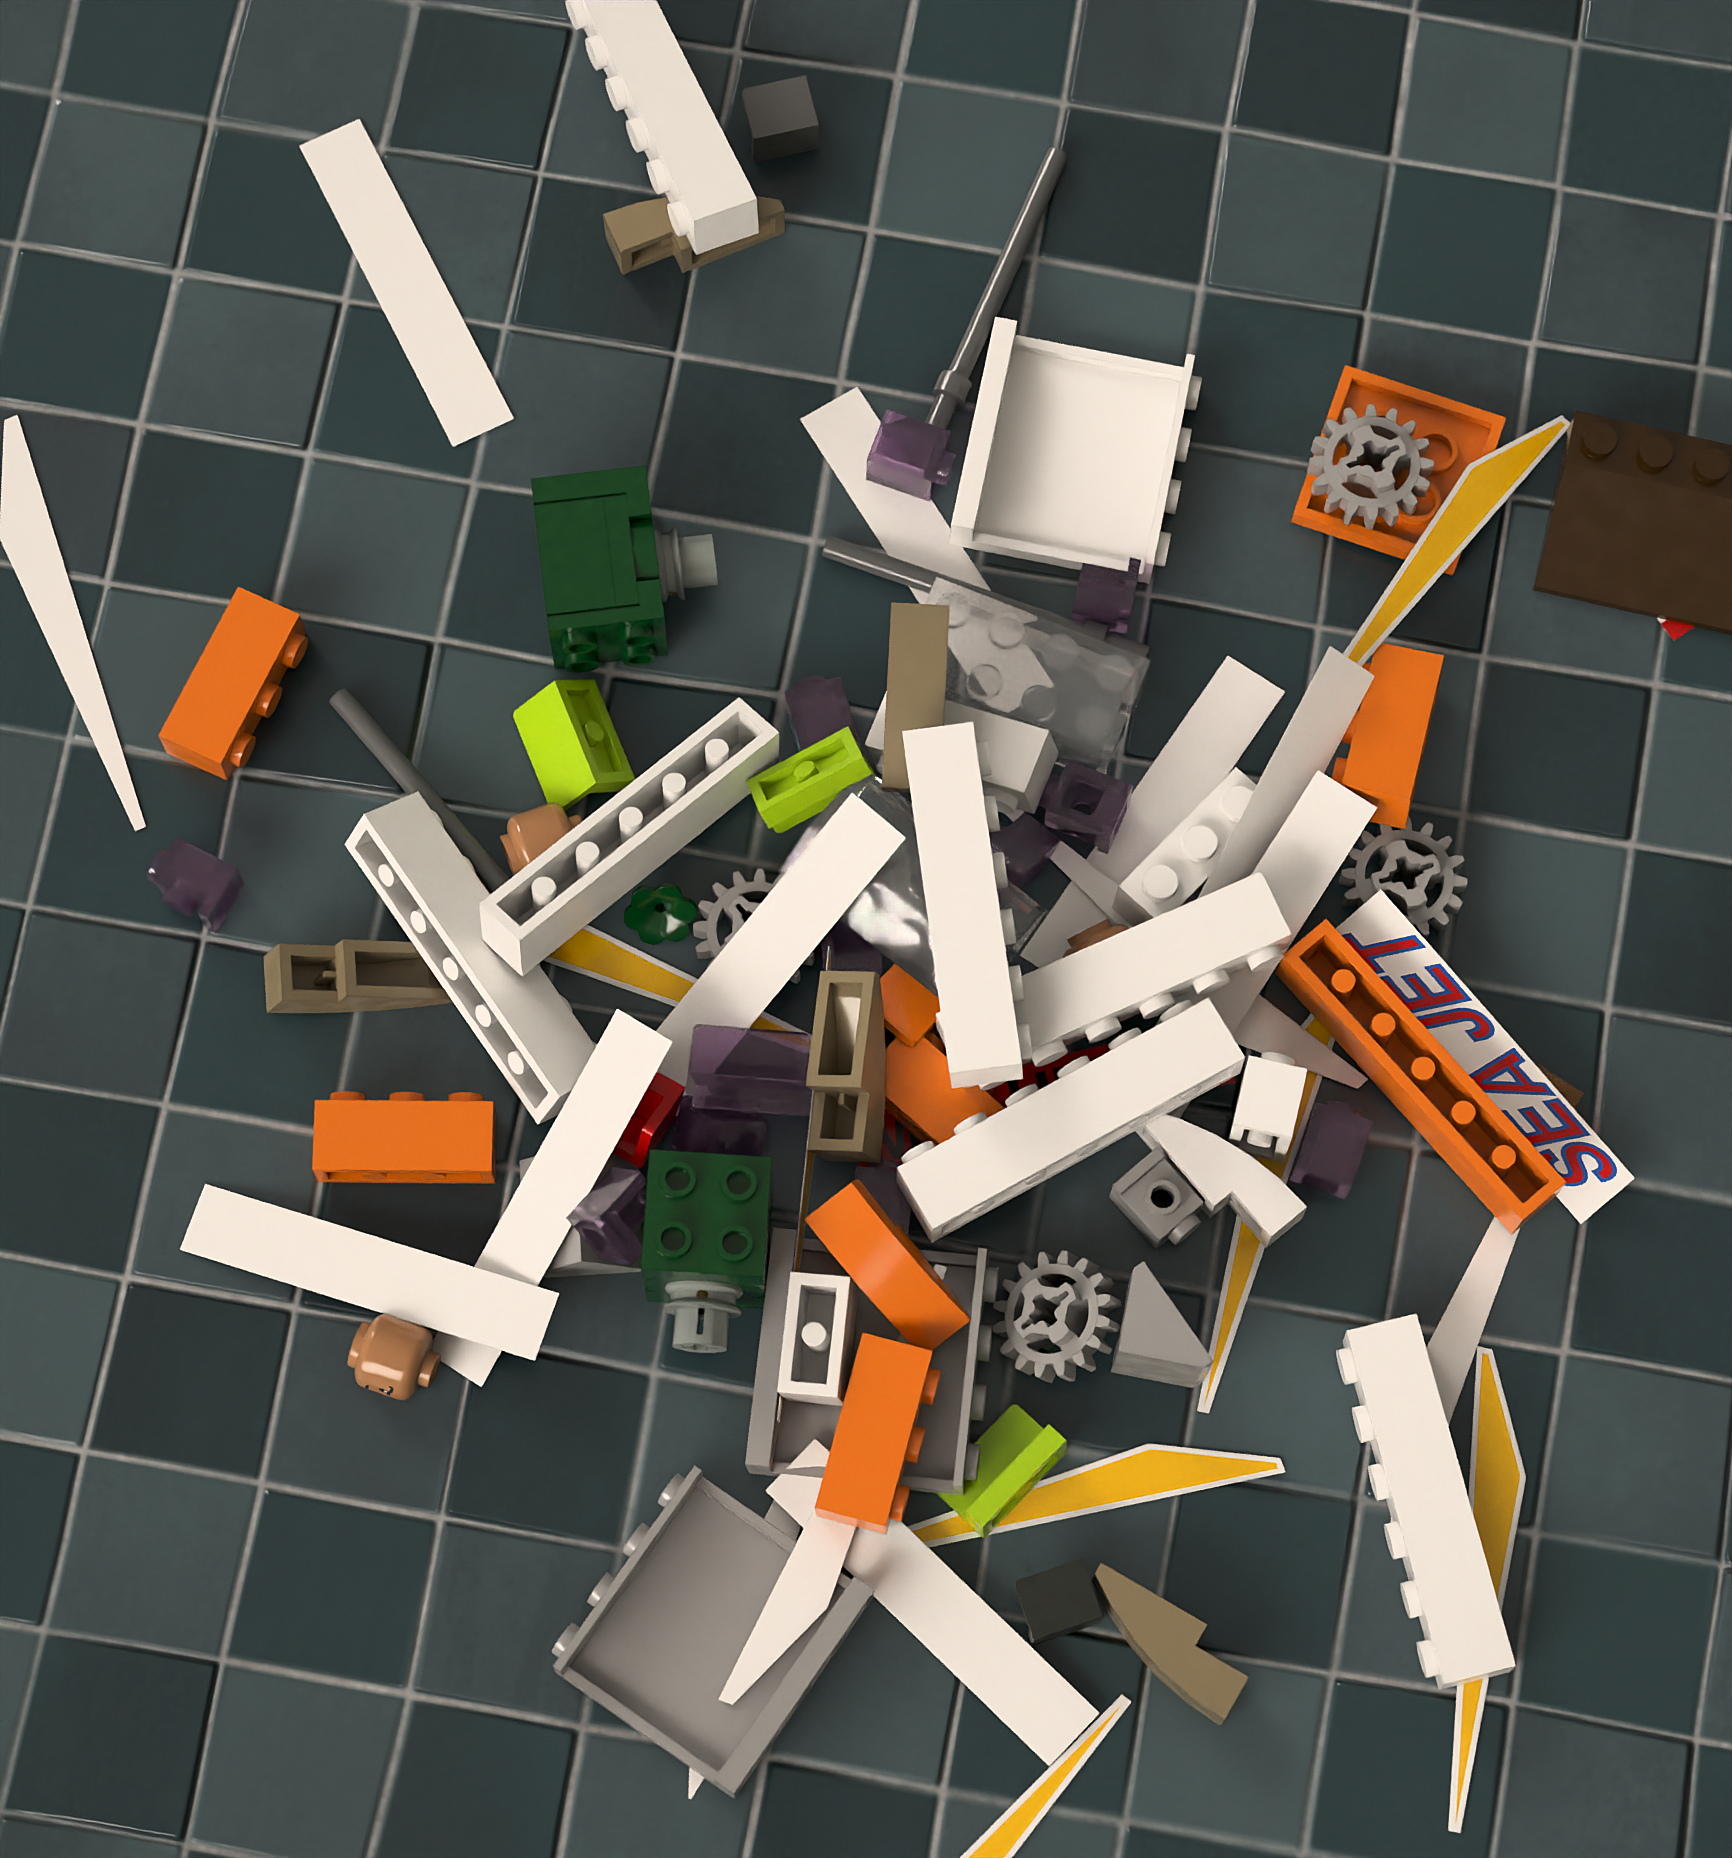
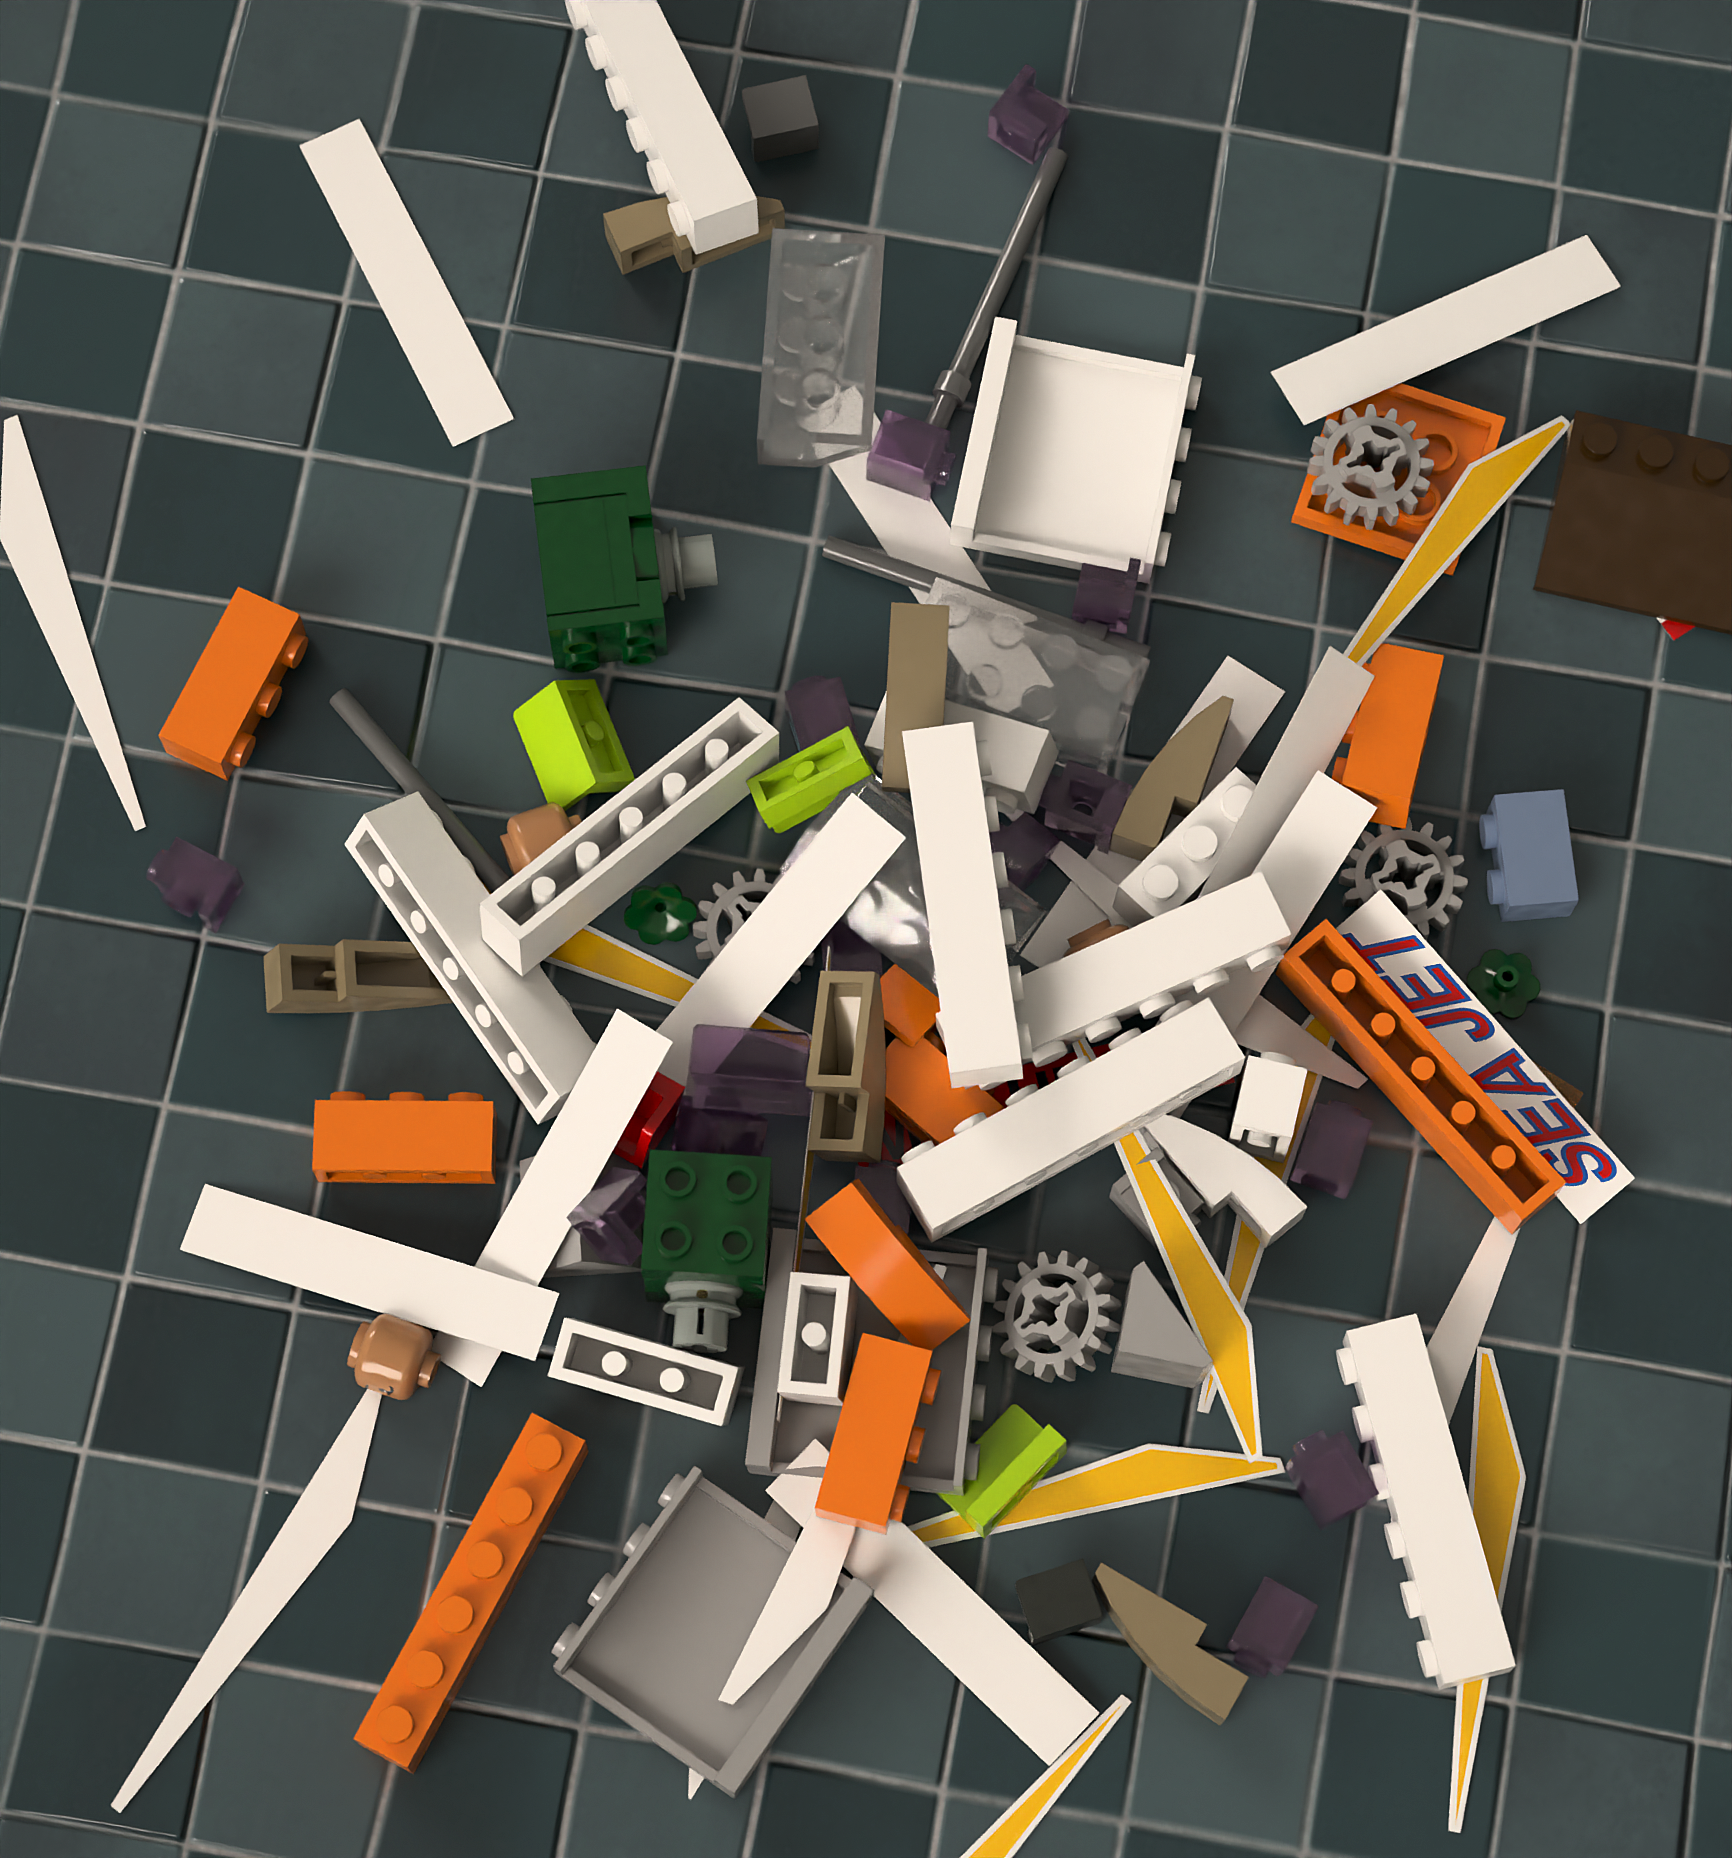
none -> white sticker [111,1389,382,1813]
none -> orange brick [353,1413,589,1774]
none -> white brick [548,1318,745,1426]
none -> clear slope [757,228,885,468]
none -> clear purple panel [987,64,1069,165]
none -> yellow sticker [1072,1038,1262,1464]
none -> dark tan slope [1110,696,1234,861]
none -> clear purple brick [1226,1576,1319,1678]
none -> white sticker [1271,235,1621,425]
none -> clear purple brick [1285,1430,1379,1531]
none -> dark green plant [1466,949,1540,1020]
none -> sand blue brick [1479,789,1579,922]

